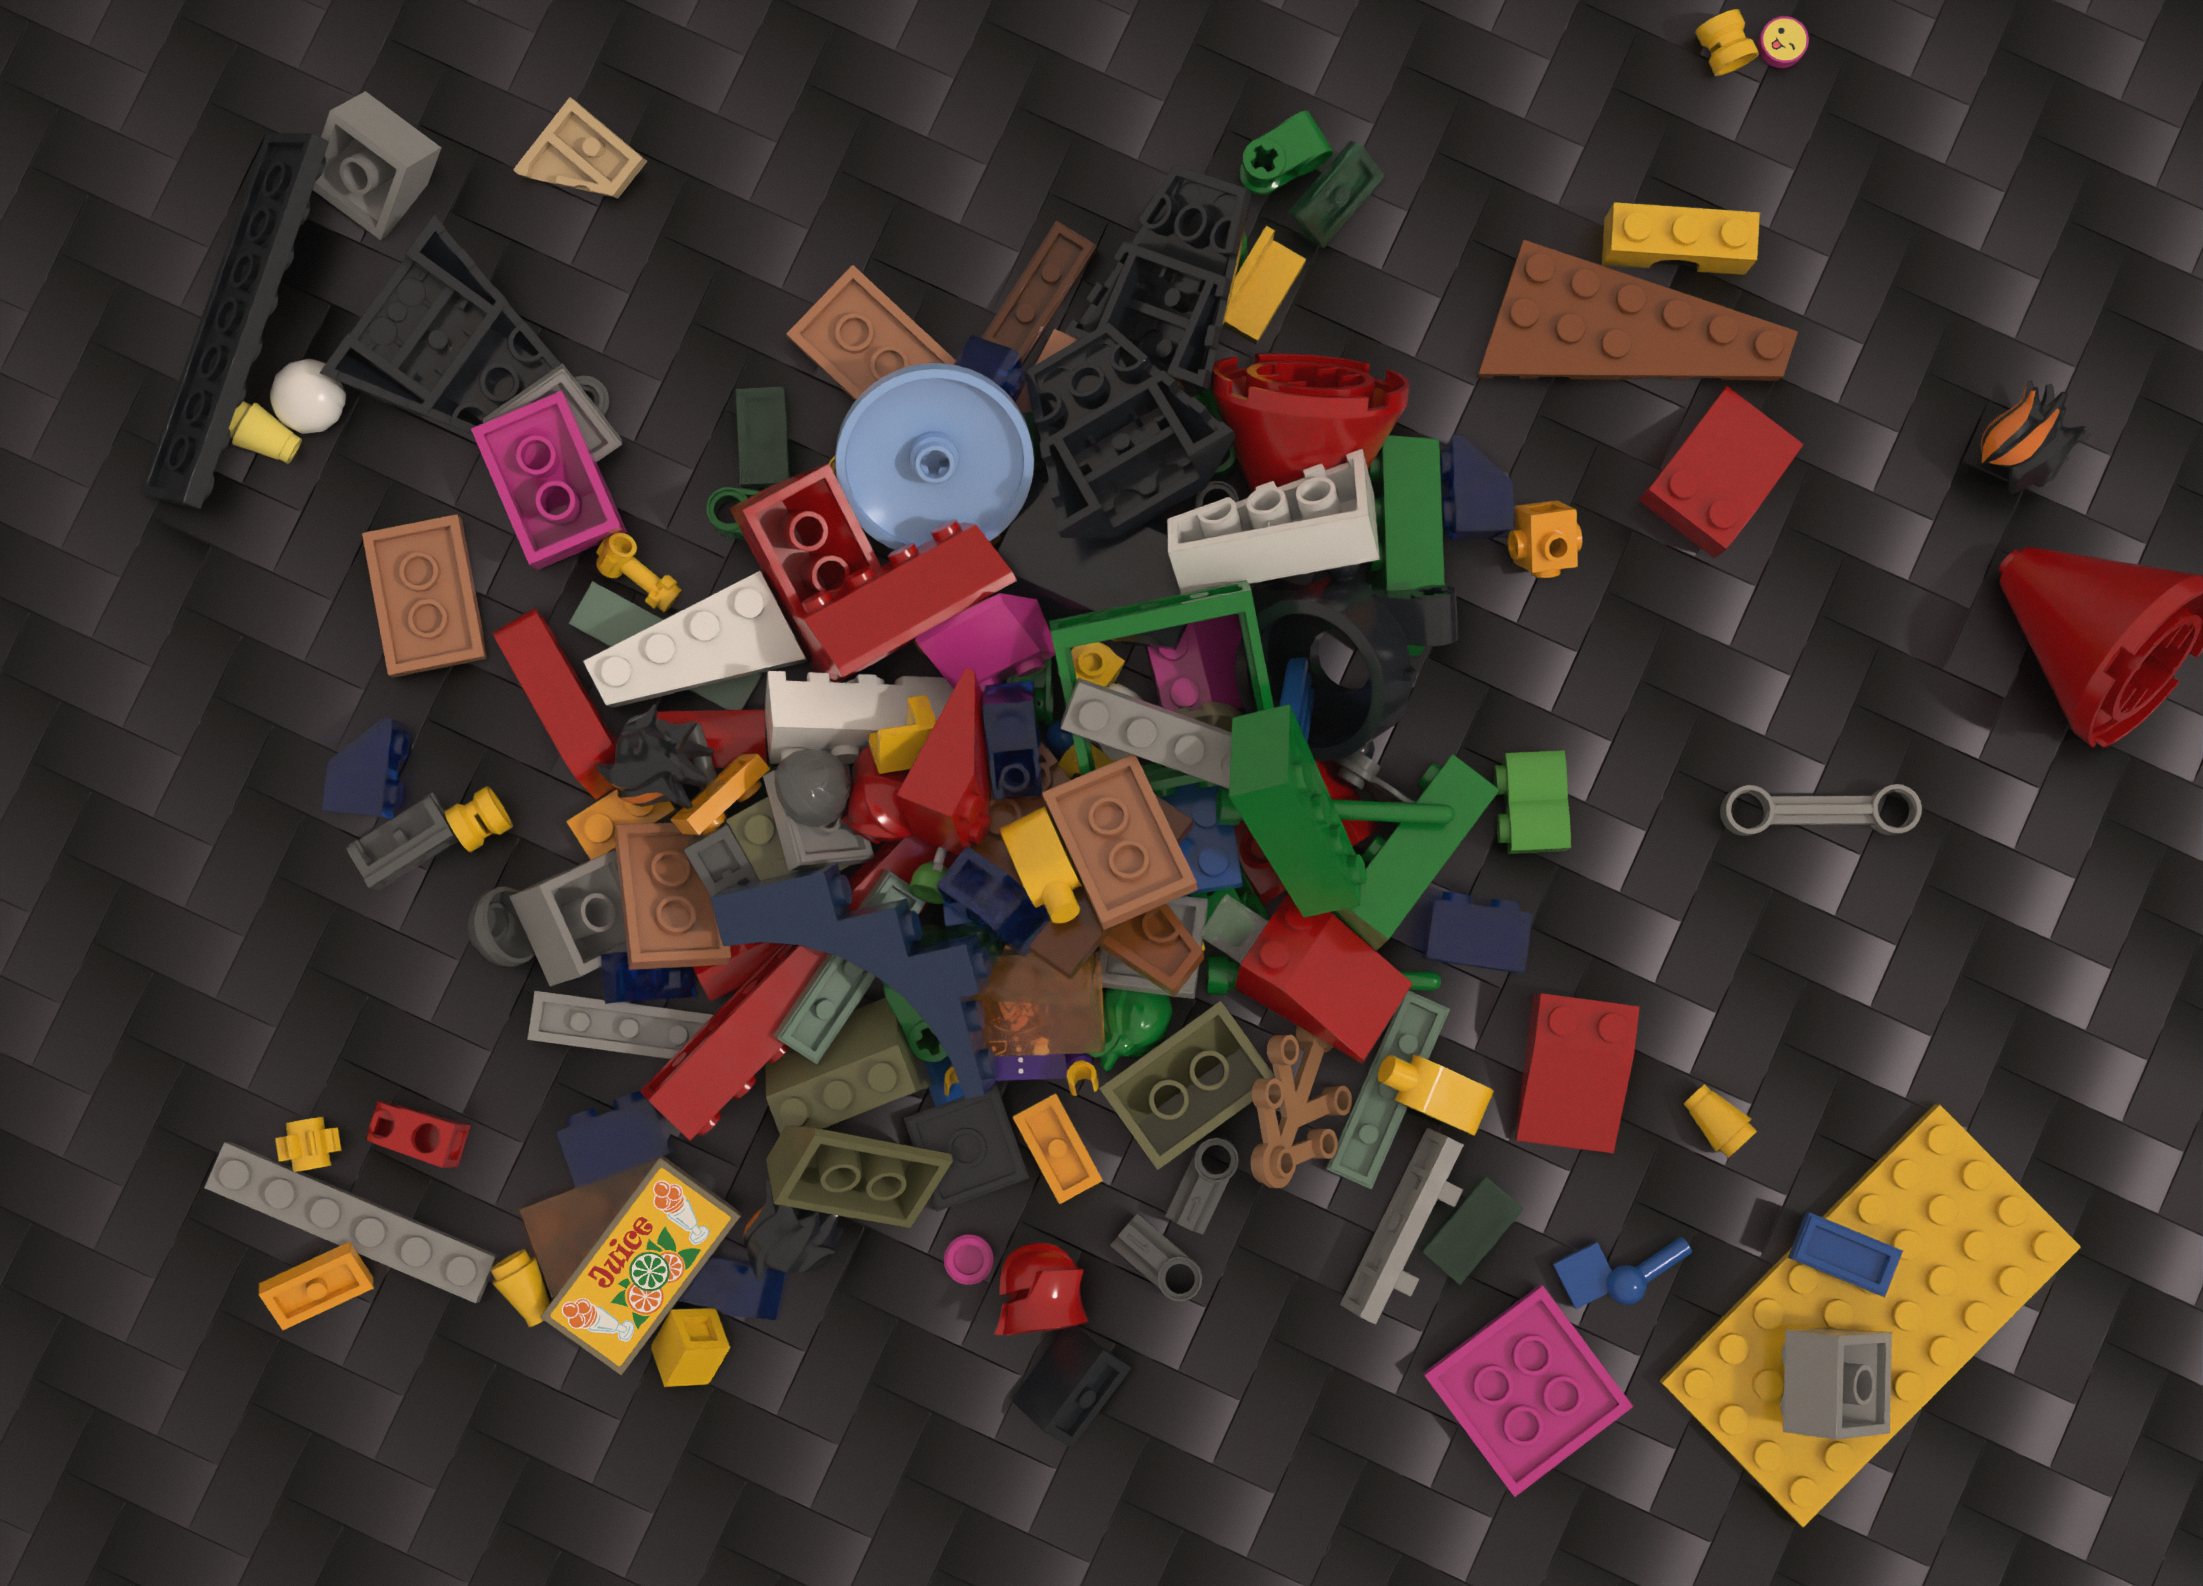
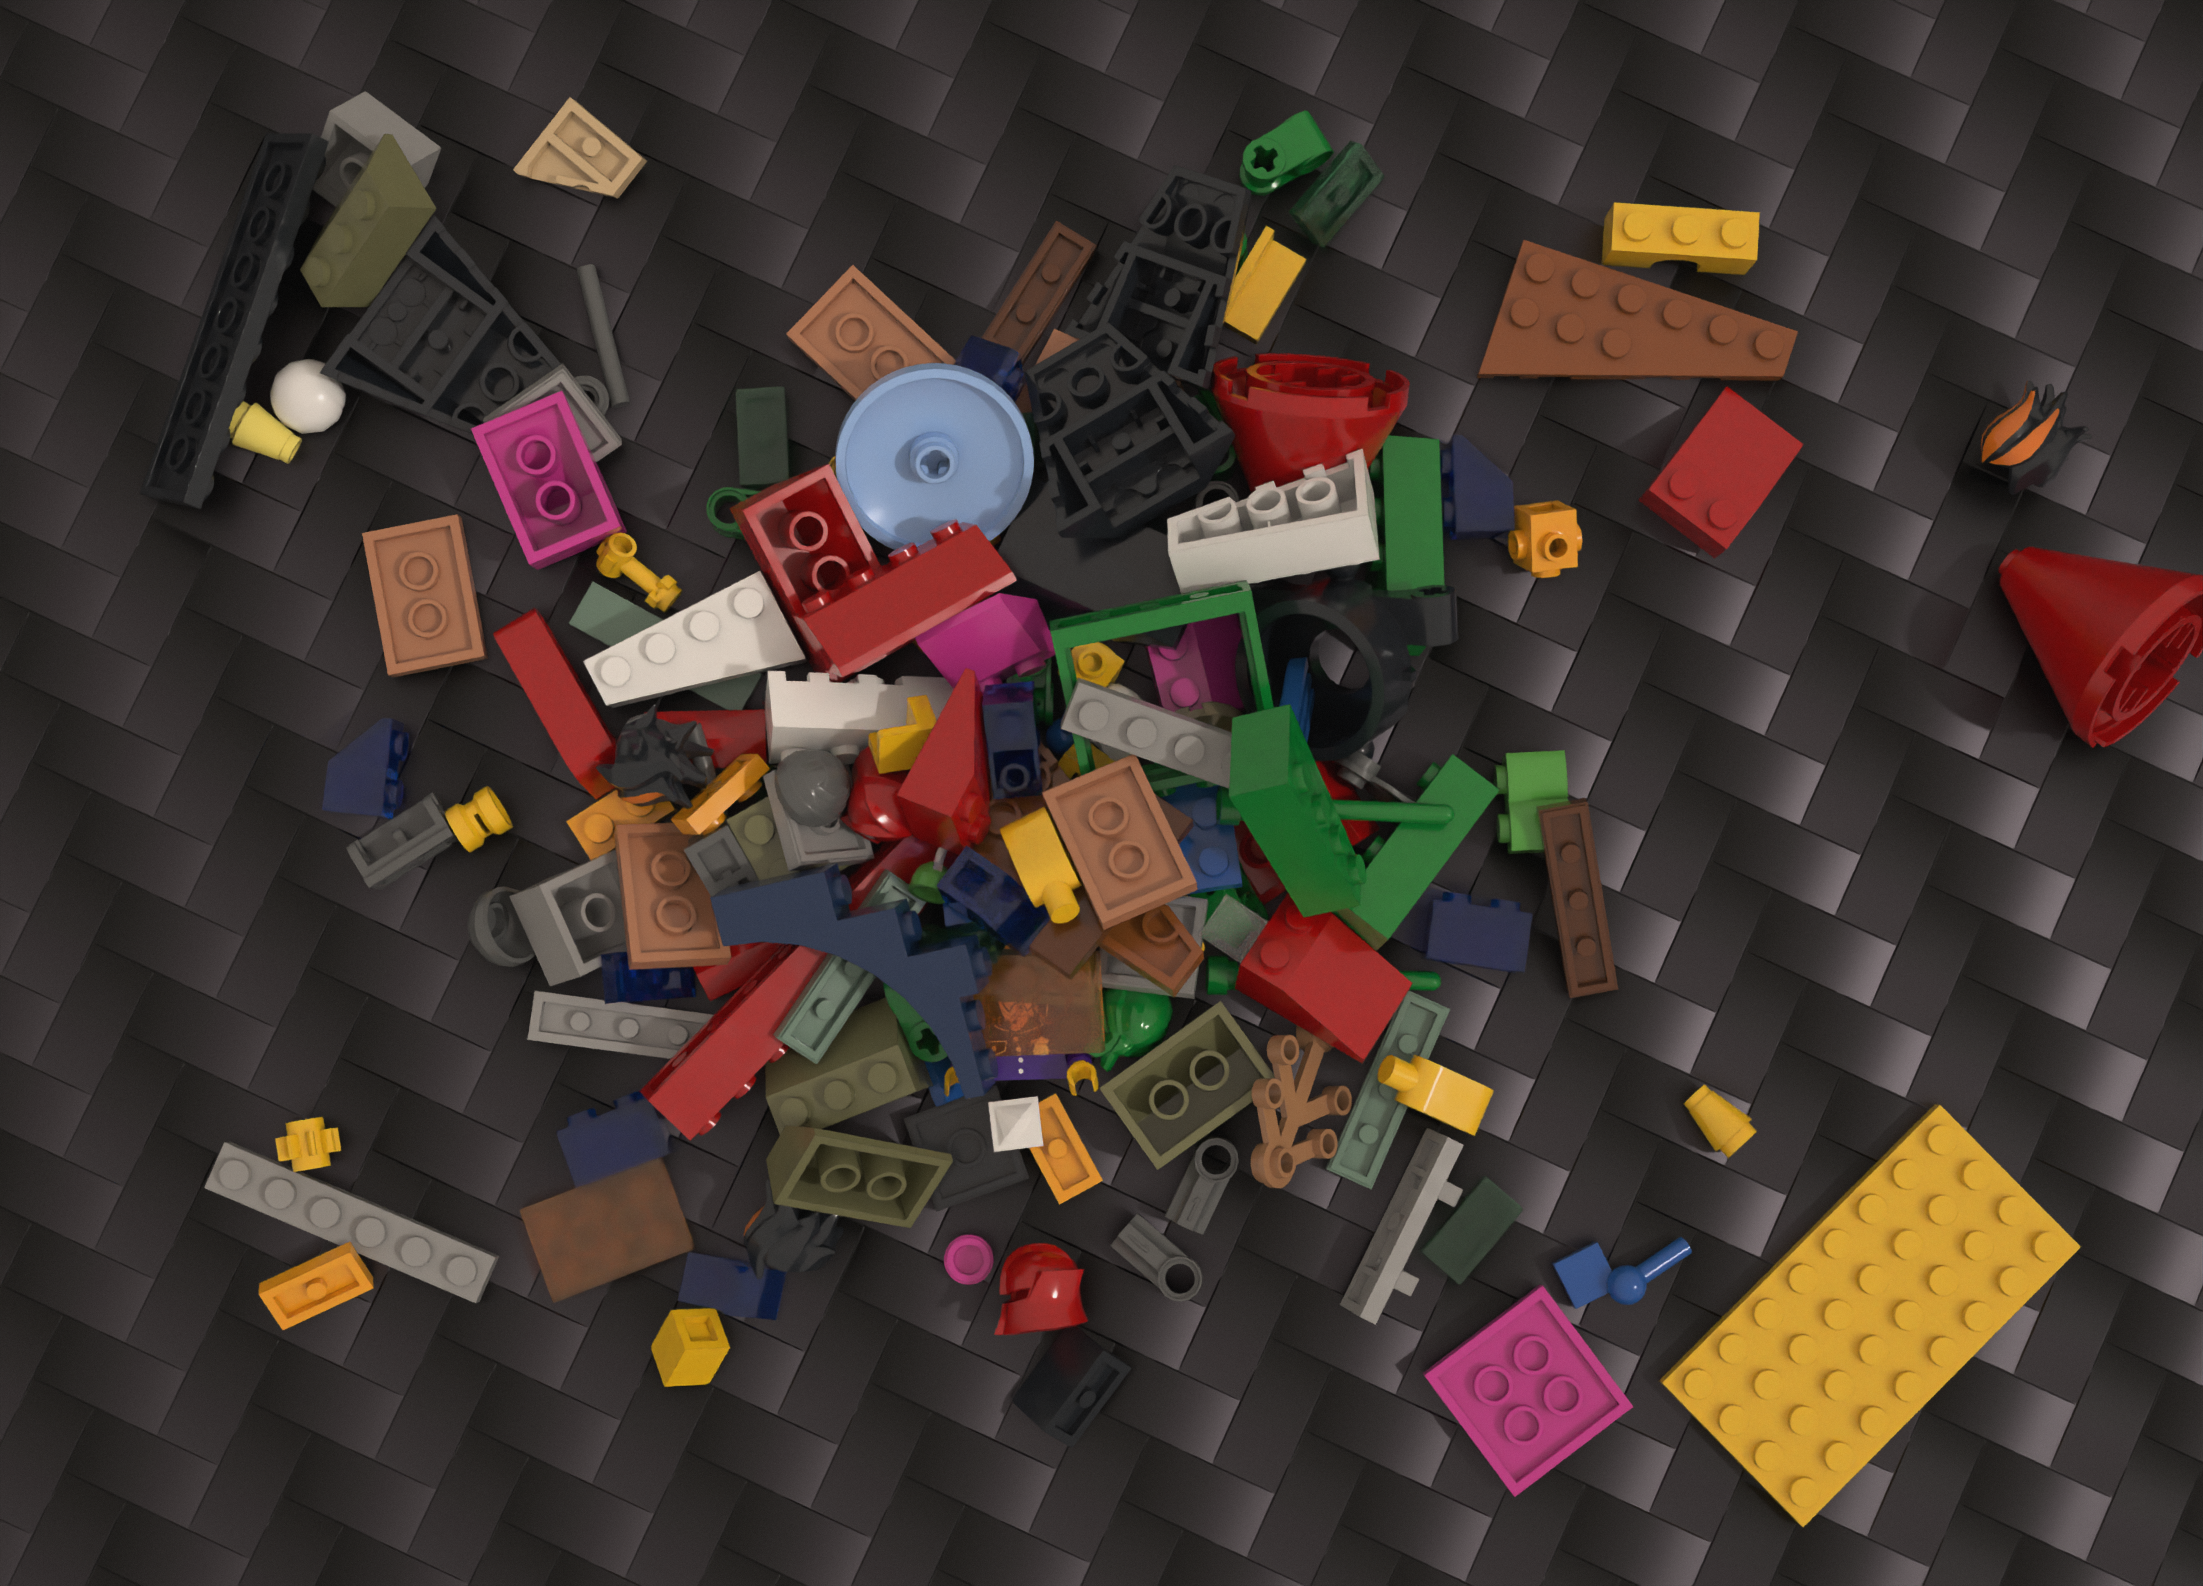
red leg [365,1100,471,1168] -> none
yellow cone [490,1249,550,1327] -> none
tile [540,1155,742,1375] -> none
red slope [1515,993,1640,1154] -> none
yellow wheel [1695,9,1759,76] -> none
light grey piece [1720,784,1922,836] -> none
light yellow tile [1757,16,1809,68] -> none
light grey slope [1781,1328,1892,1439] -> none
blue tile [1788,1212,1903,1297] -> none
none -> olive slope [300,134,436,307]
none -> dark grey bar [576,264,630,408]
none -> white tile [988,1096,1044,1152]
none -> reddish brown tile [1536,798,1618,998]

